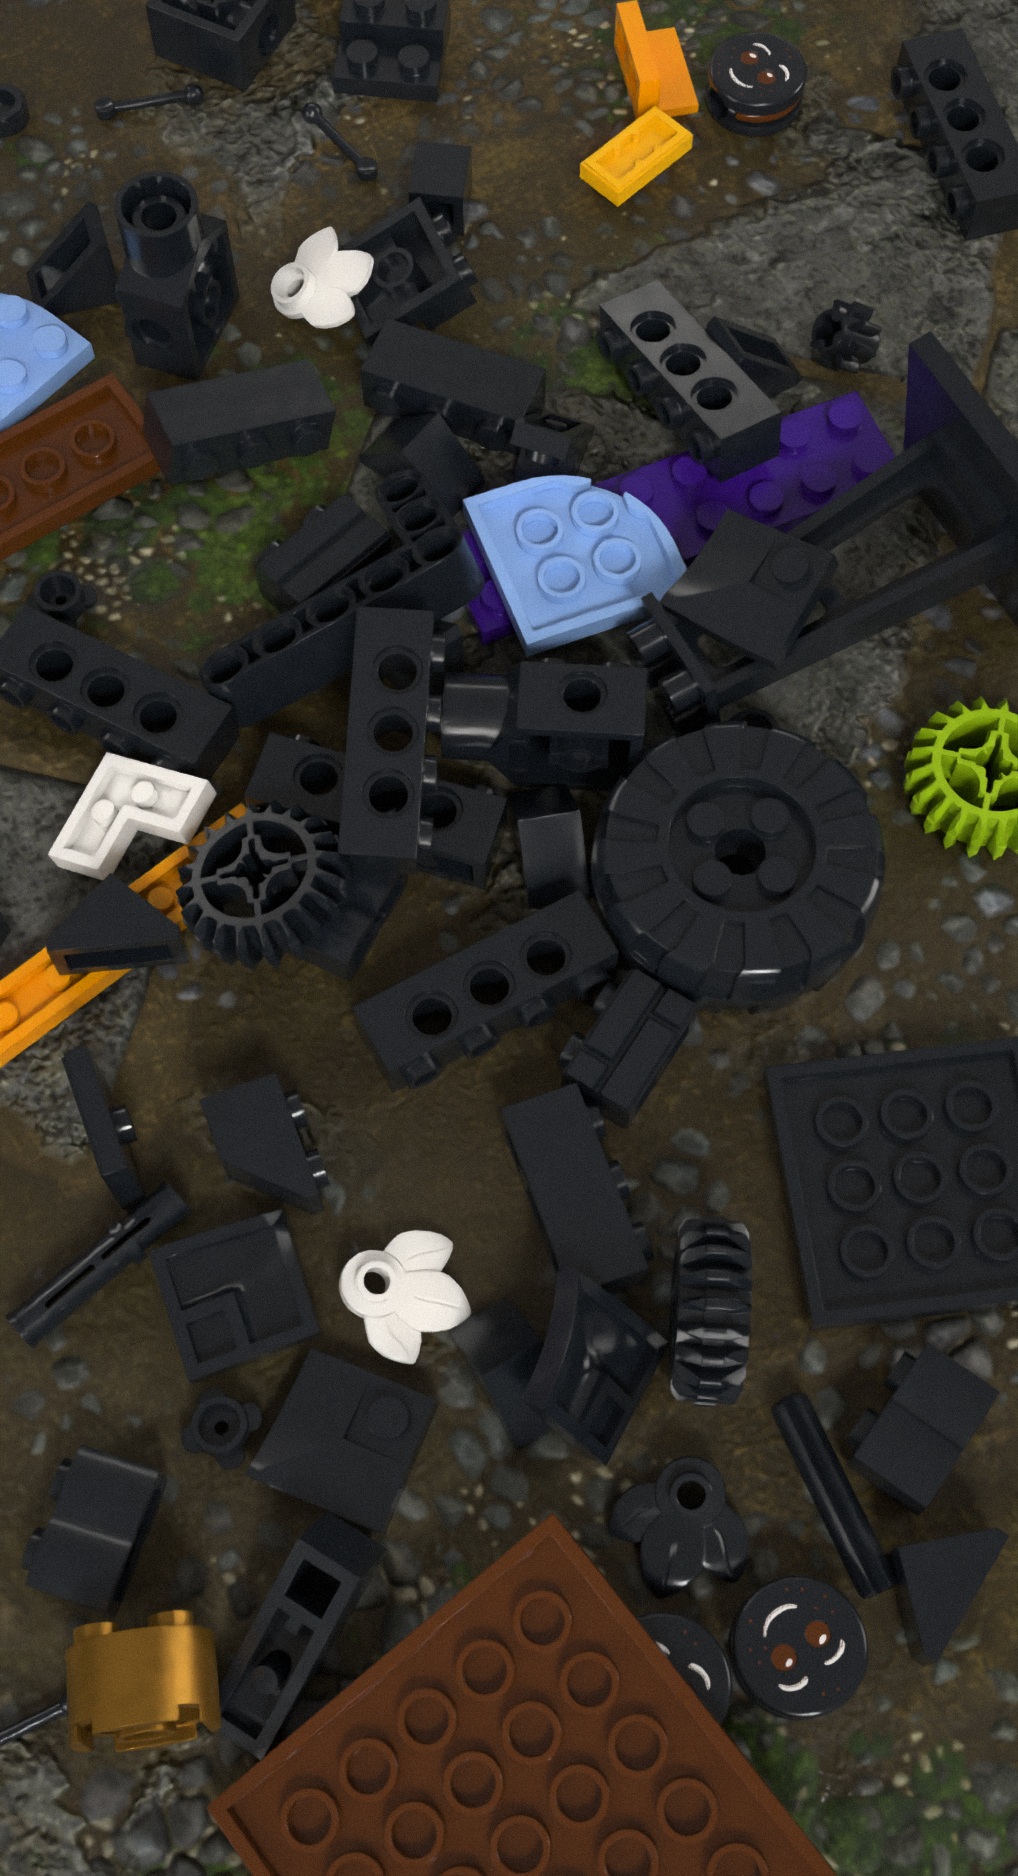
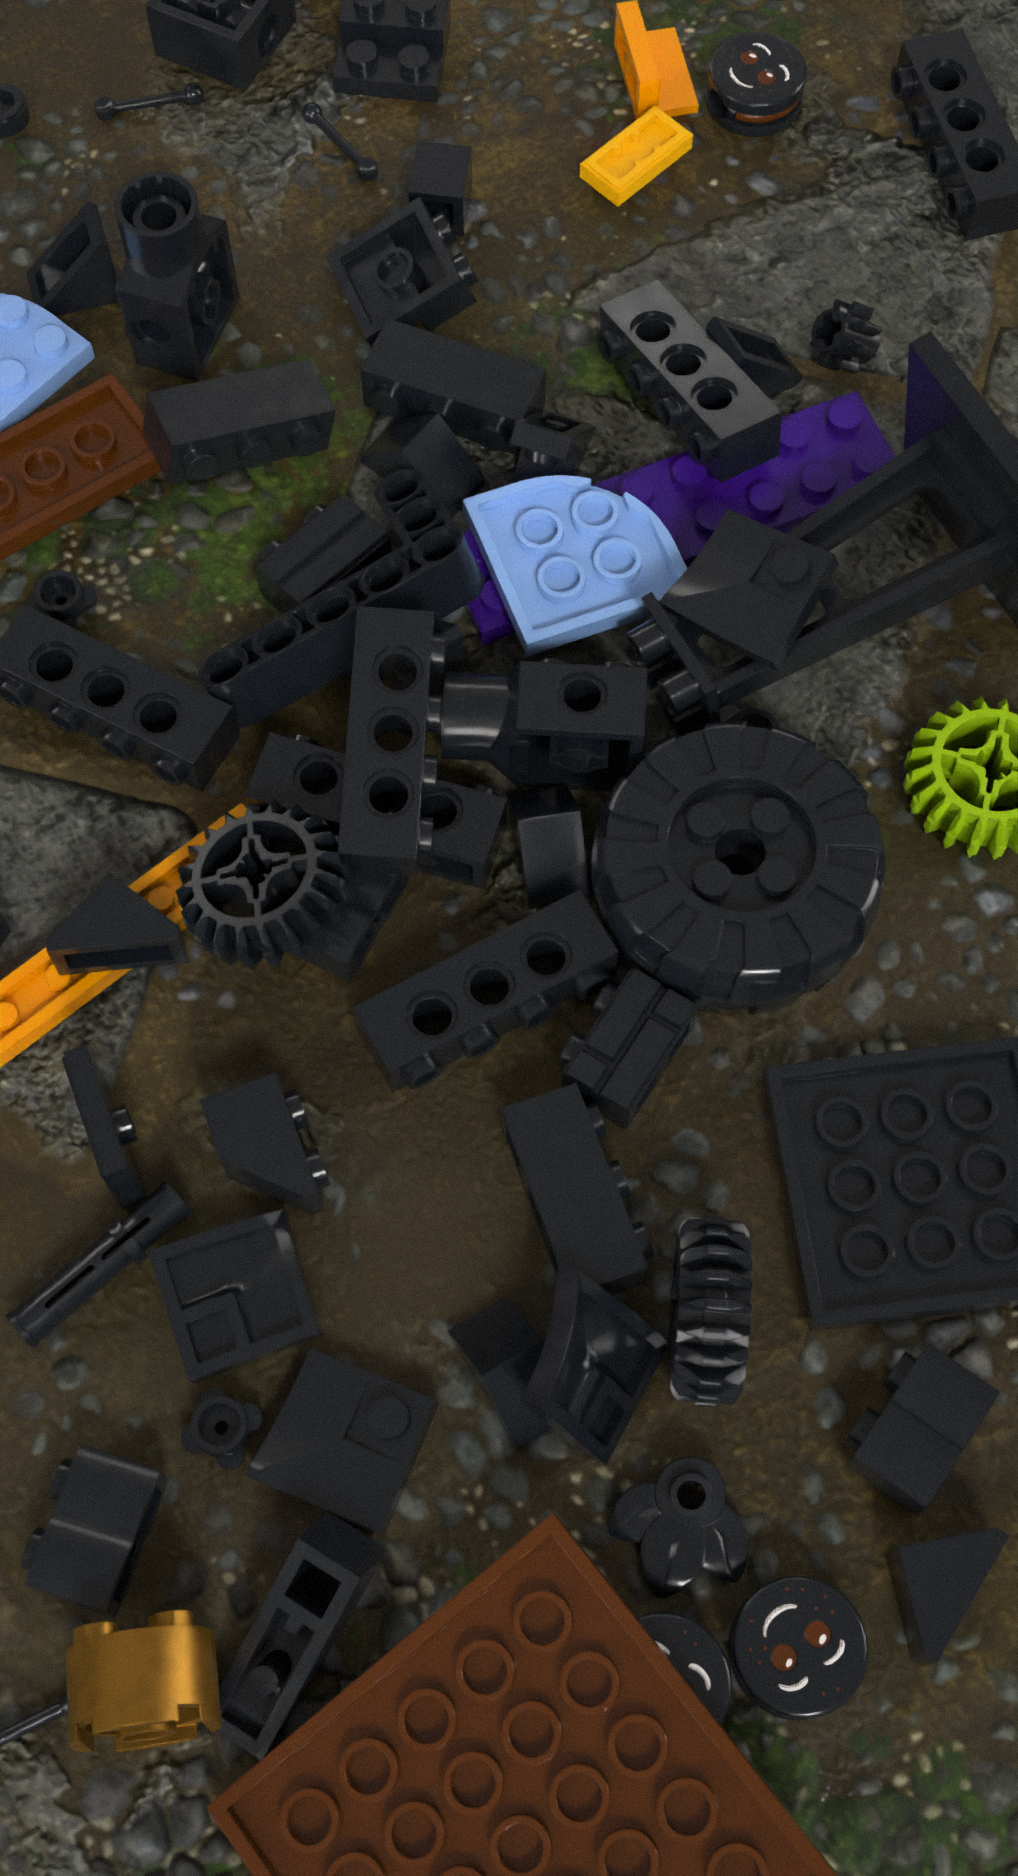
white plate [48,752,217,880] -> none
white plate [271,226,374,329] -> none
white plate [339,1230,471,1364] -> none
black axle [772,1392,896,1599] -> none

